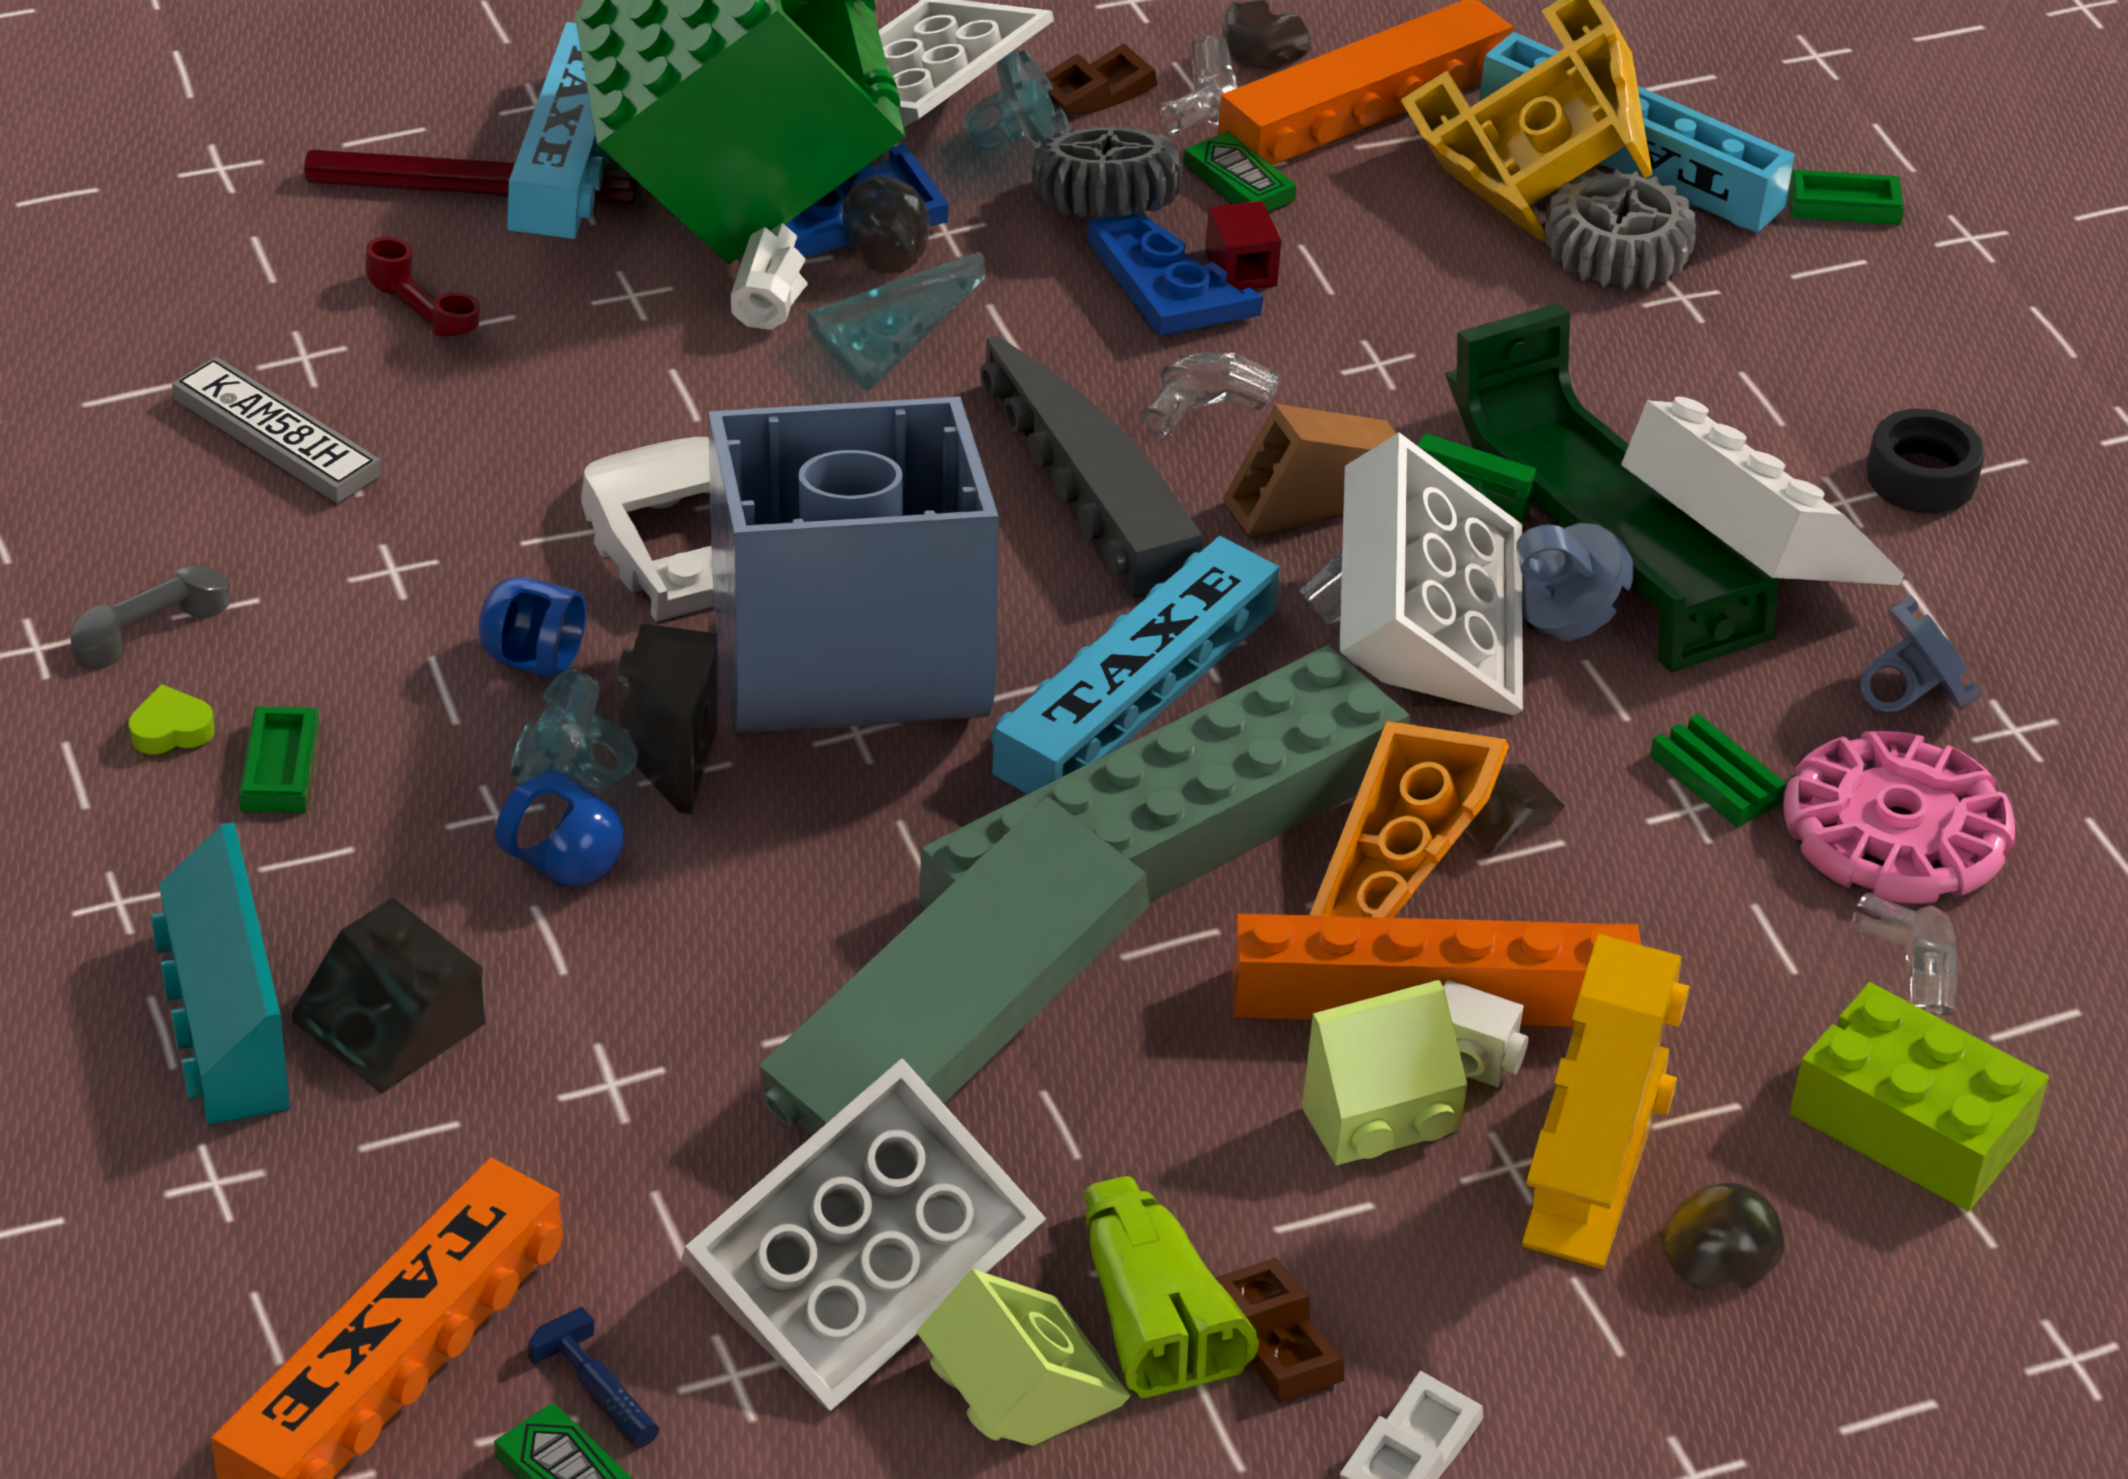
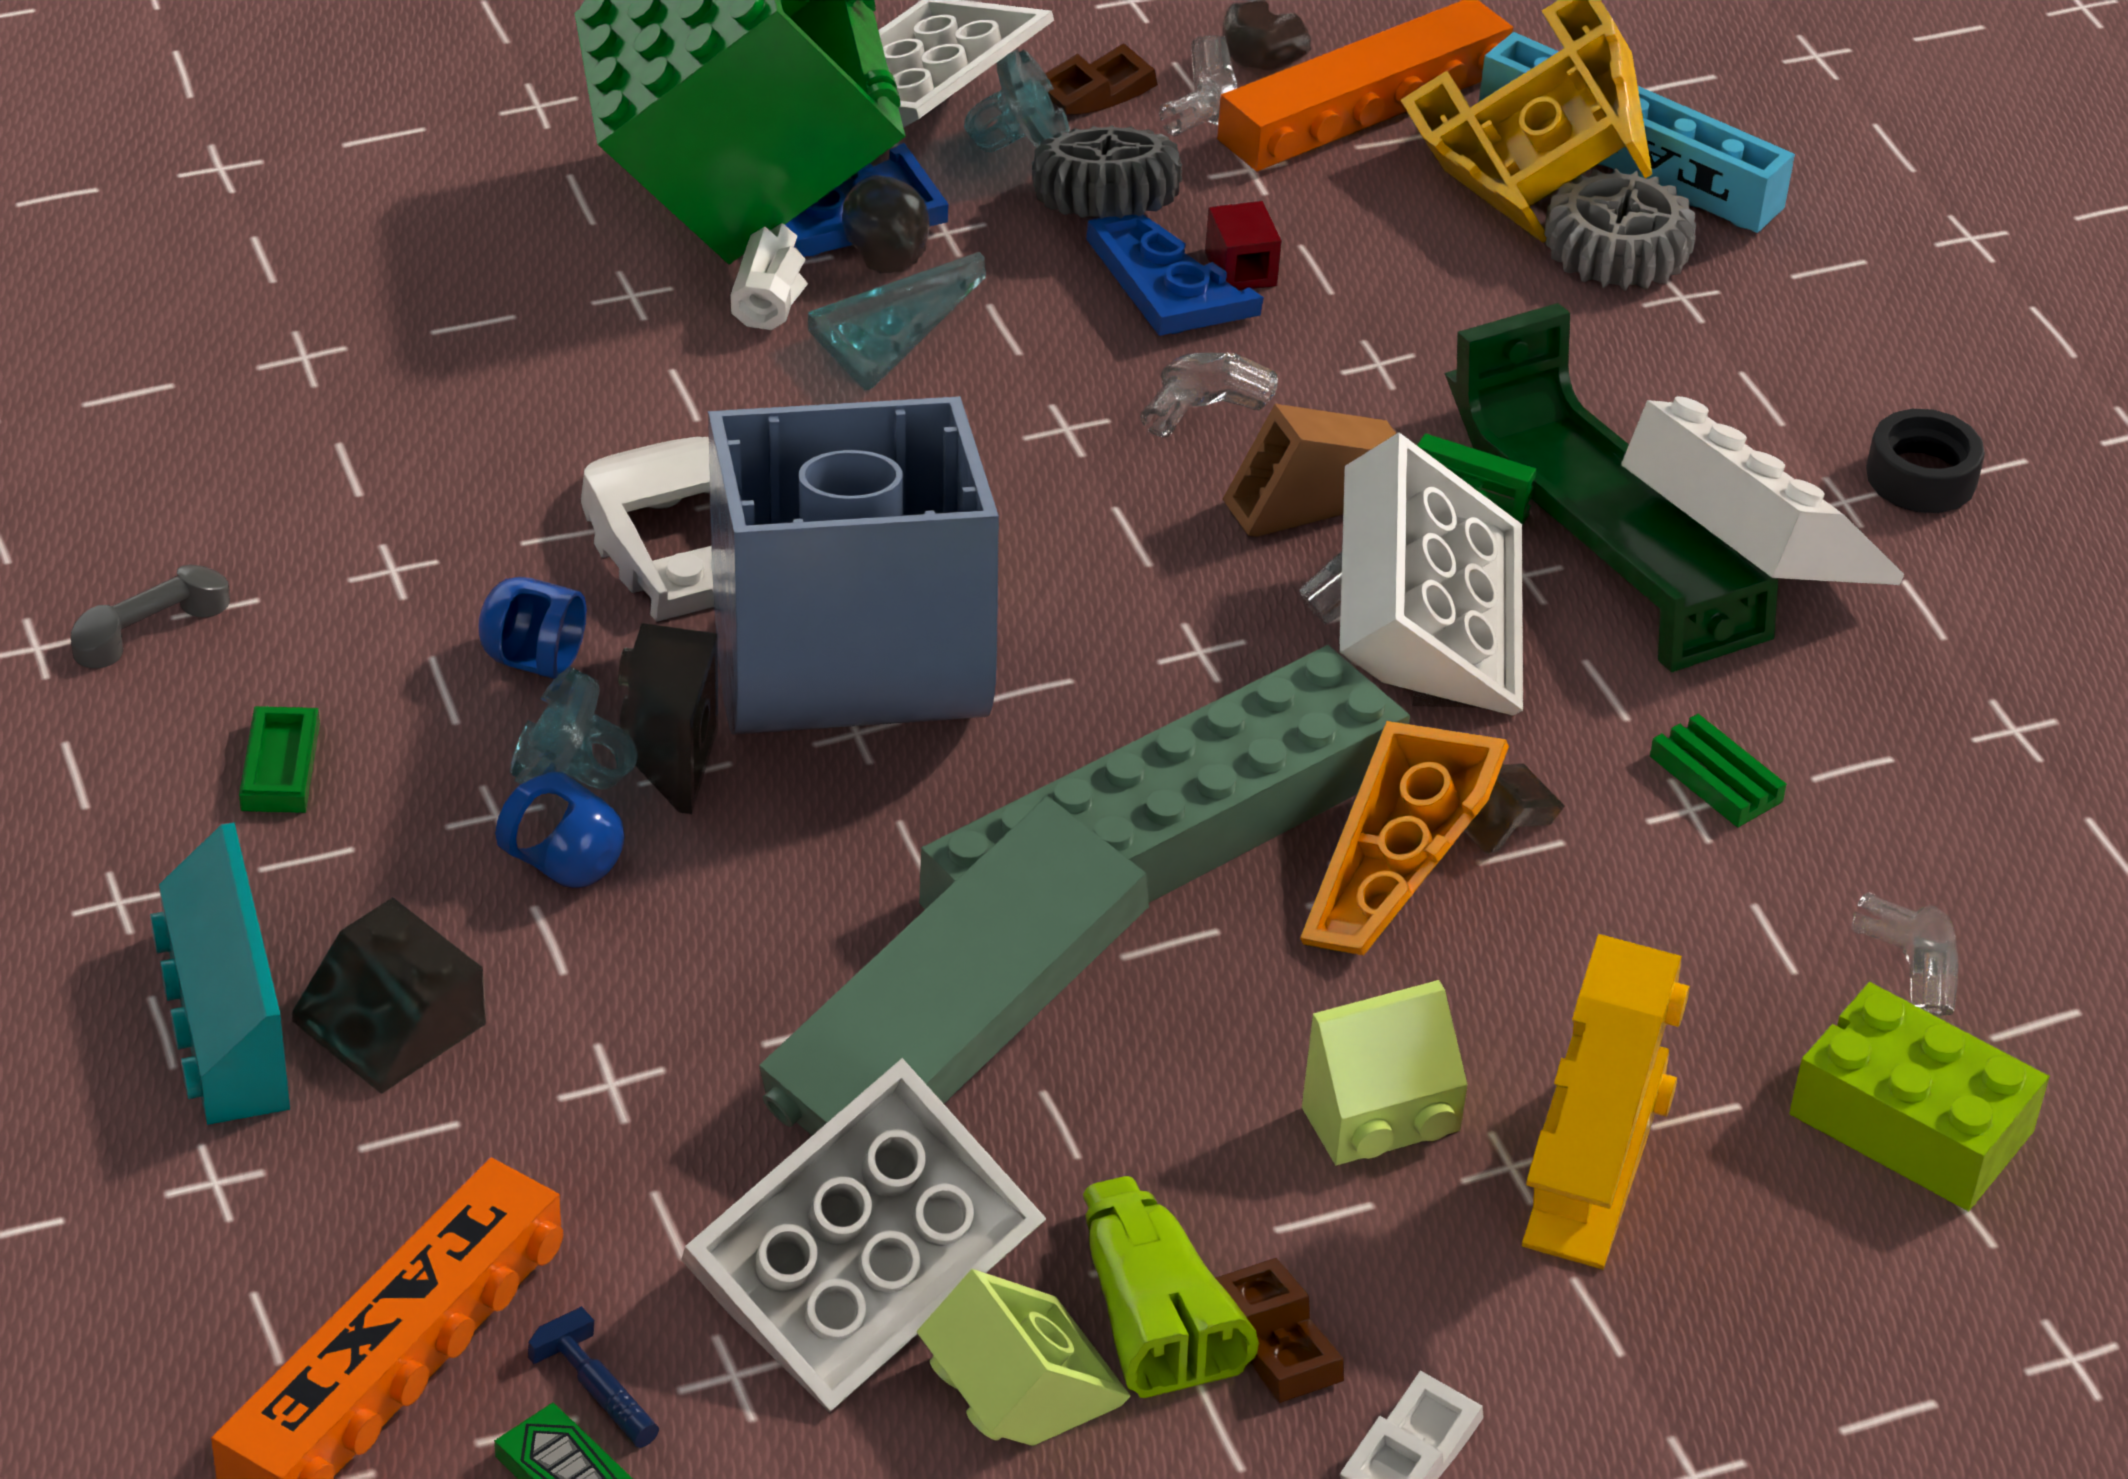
lime tile [129,684,215,755] -> none
tile [172,356,382,504] -> none
dark red axle [304,150,637,203] -> none
dark red bar [365,237,481,336] -> none
medium azure brick [507,22,611,239] -> none
dark grey slope [980,336,1203,598] -> none
medium azure brick [991,536,1280,794] -> none
green tile [1184,131,1297,212] -> none
orange brick [1232,913,1641,1027] -> none
white brick [1443,979,1529,1088] -> none
sand blue tile [1516,523,1633,641] -> none
clear smoke hair [1659,1182,1785,1291] -> none
bright pink plate [1783,731,2015,904] -> none
green tile [1788,169,1904,225] -> none
sand blue tile [1860,595,1982,714] -> none

